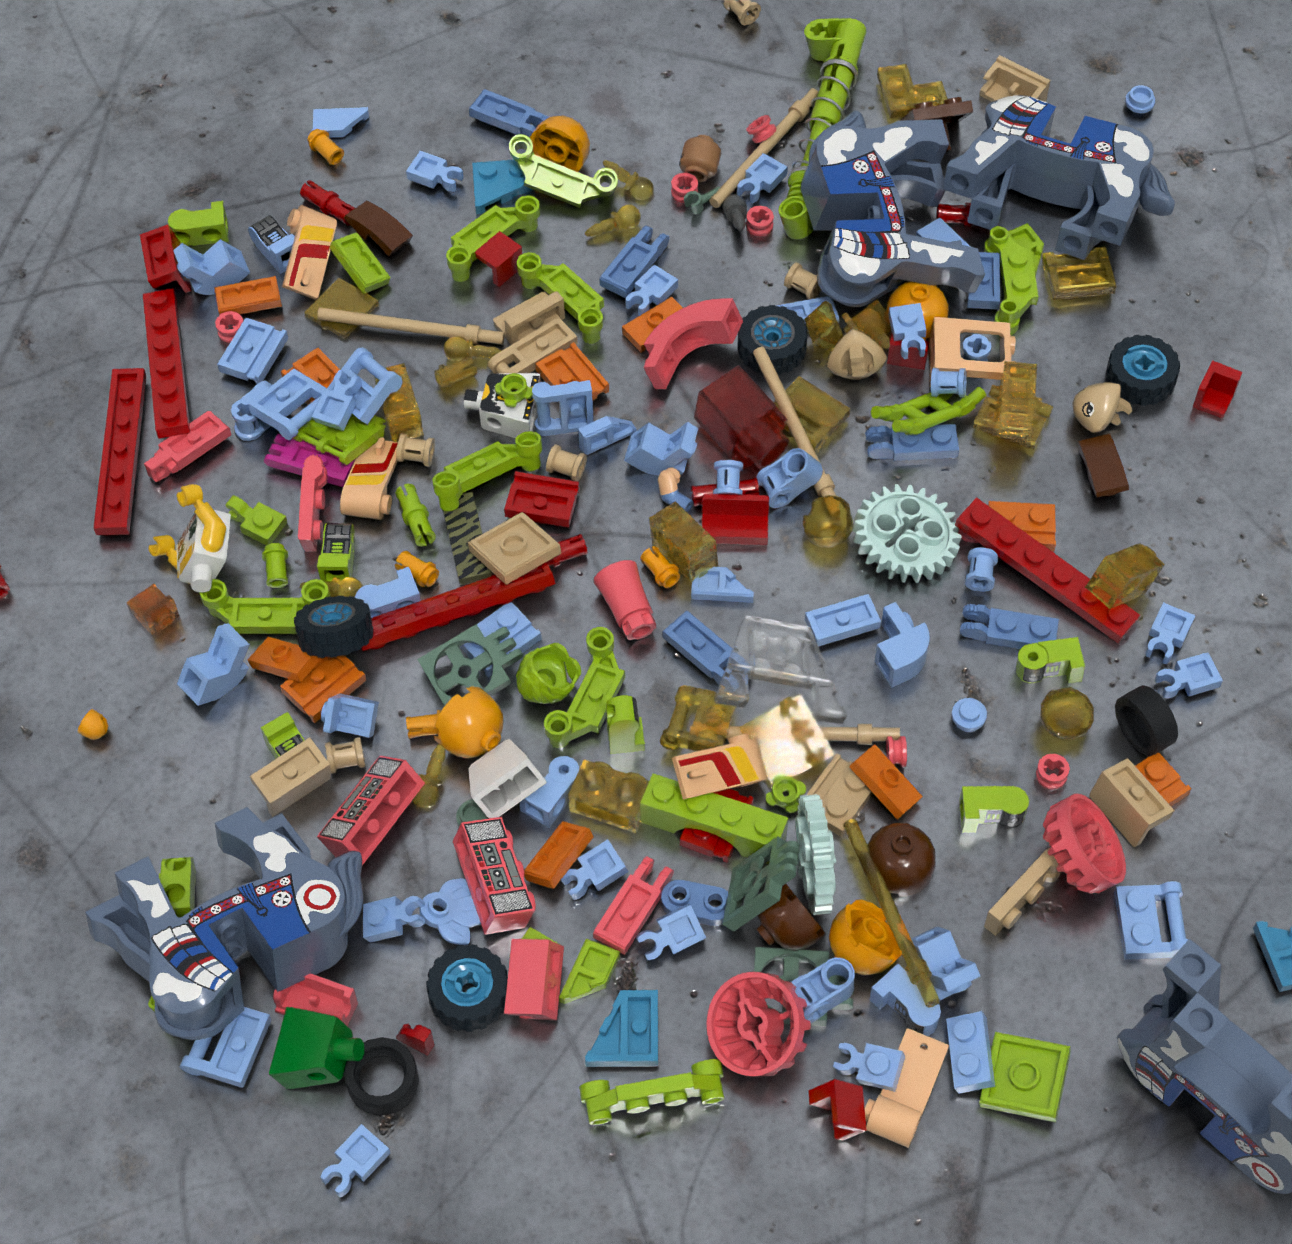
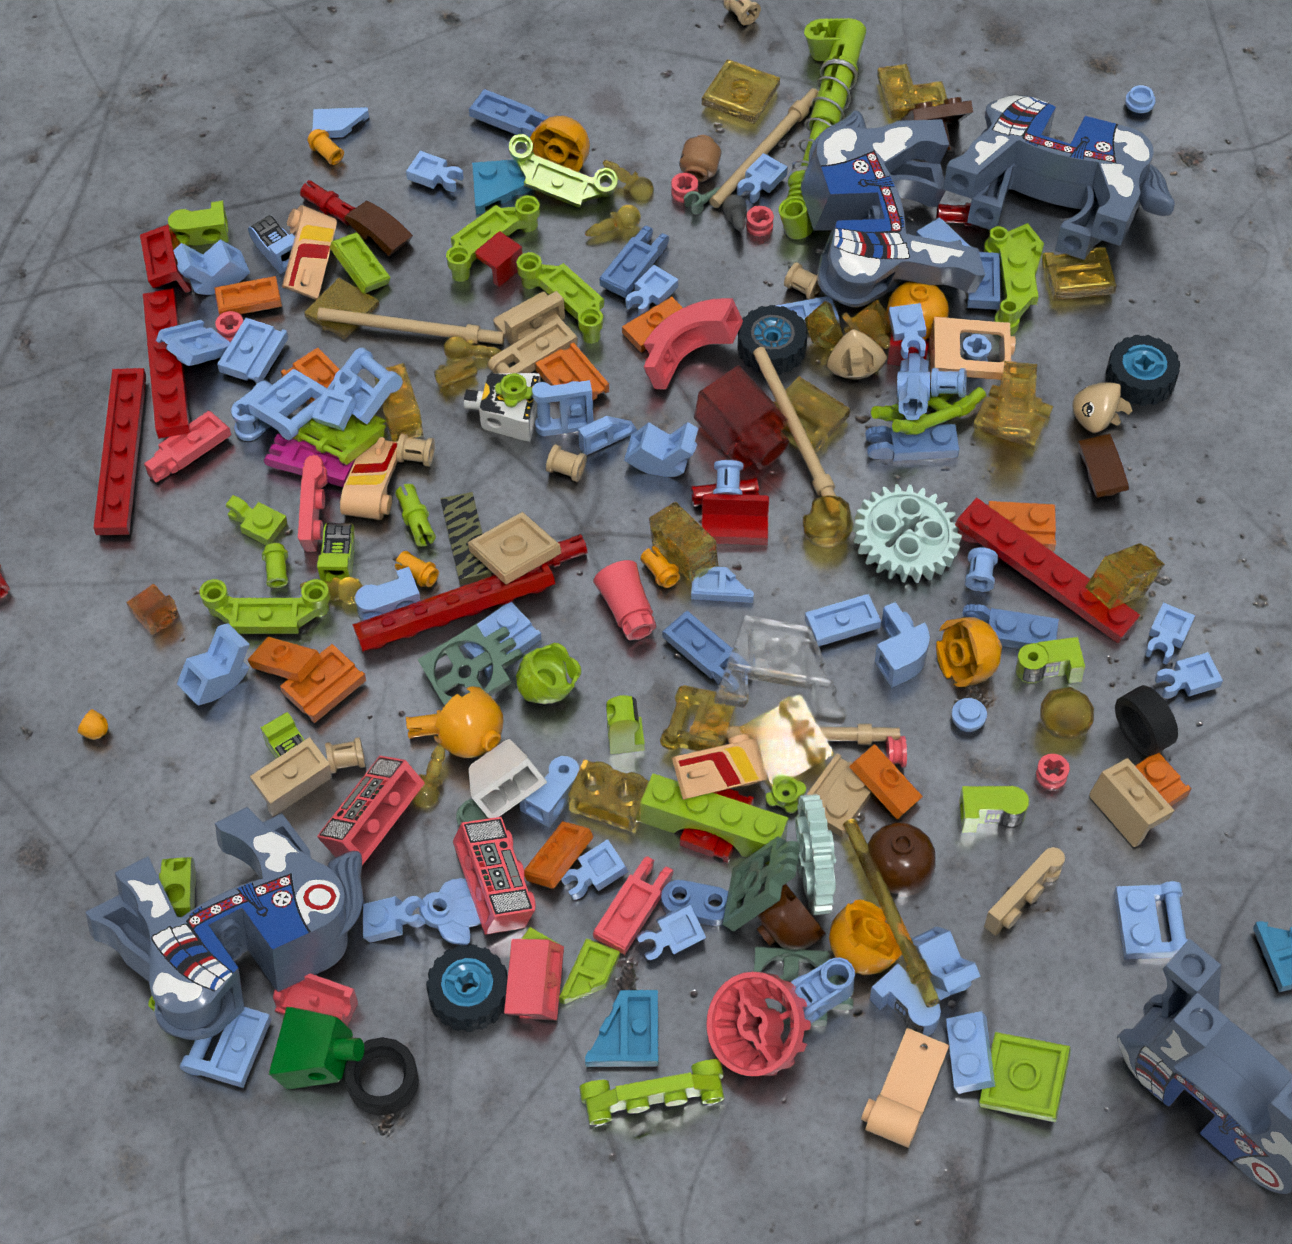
torso [149,484,231,593] -> none
black wheel [294,596,374,658] -> none
light blue plate [320,1124,390,1197] -> none
light blue bracket [321,693,379,738] -> none
red tile [396,1024,435,1056] -> none
lime plate [432,431,542,511] -> none
red plate [504,471,580,528] -> none
lime plate [544,627,625,748] -> none
arm [657,467,693,515] -> none
coral bush [746,115,777,144] -> none
light blue piece [756,448,823,508] -> none
red panel [808,1079,867,1141] -> none
light blue plate [833,1043,905,1092] -> none
tan hinge [979,55,1050,102] -> none
coral gear [1043,793,1126,894] -> none
red panel [1193,360,1243,418] -> none
none -> light blue plate [156,320,230,366]
none -> clear yellow plate [702,59,780,124]
none -> light blue piece [897,353,930,420]
none -> light orange cylinder [936,617,1002,687]

